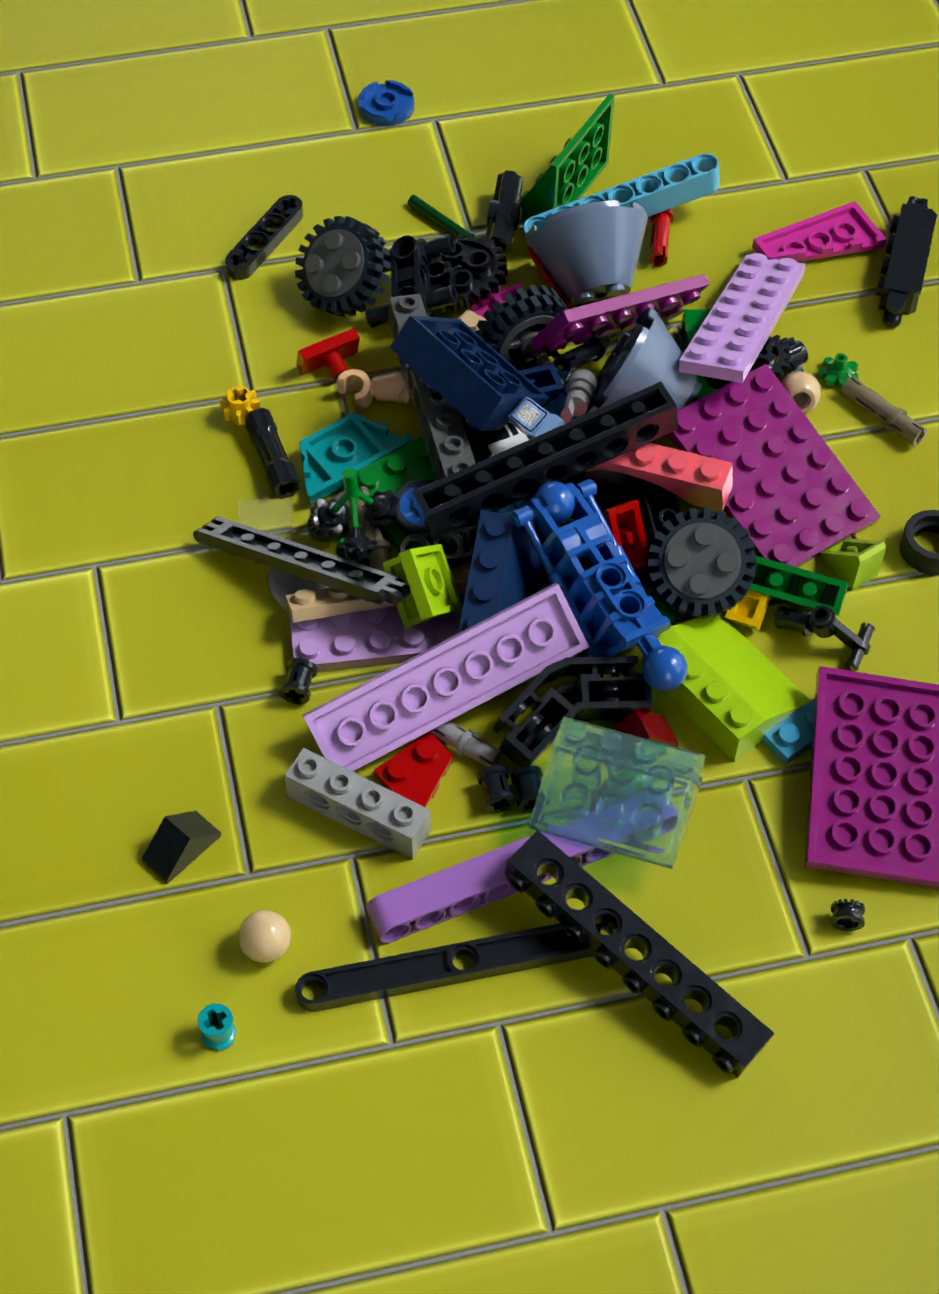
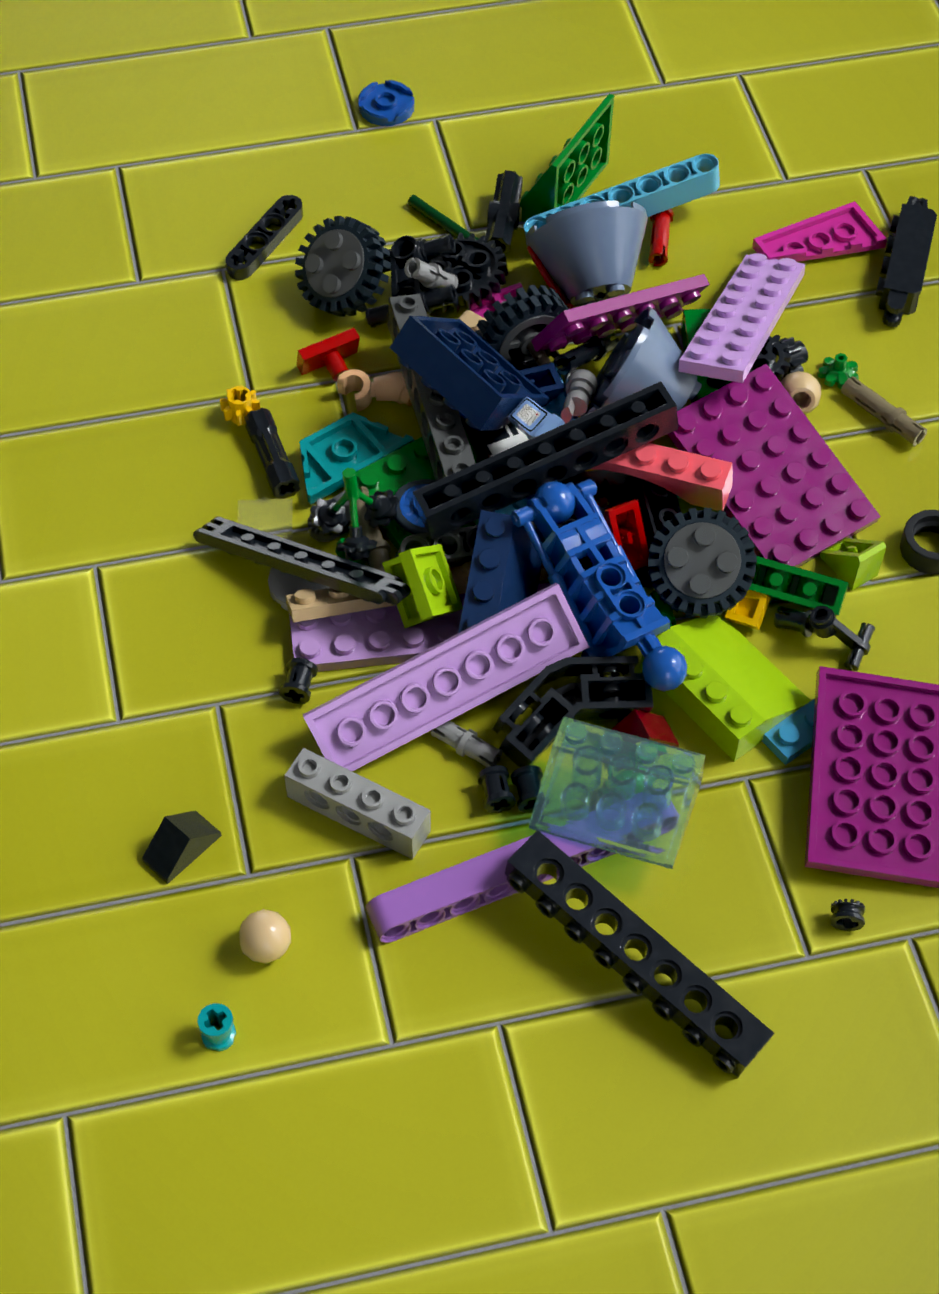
black beam [295,923,608,1011] -> none
red wing [374,731,452,808] -> none
none -> light grey pin [404,258,458,289]

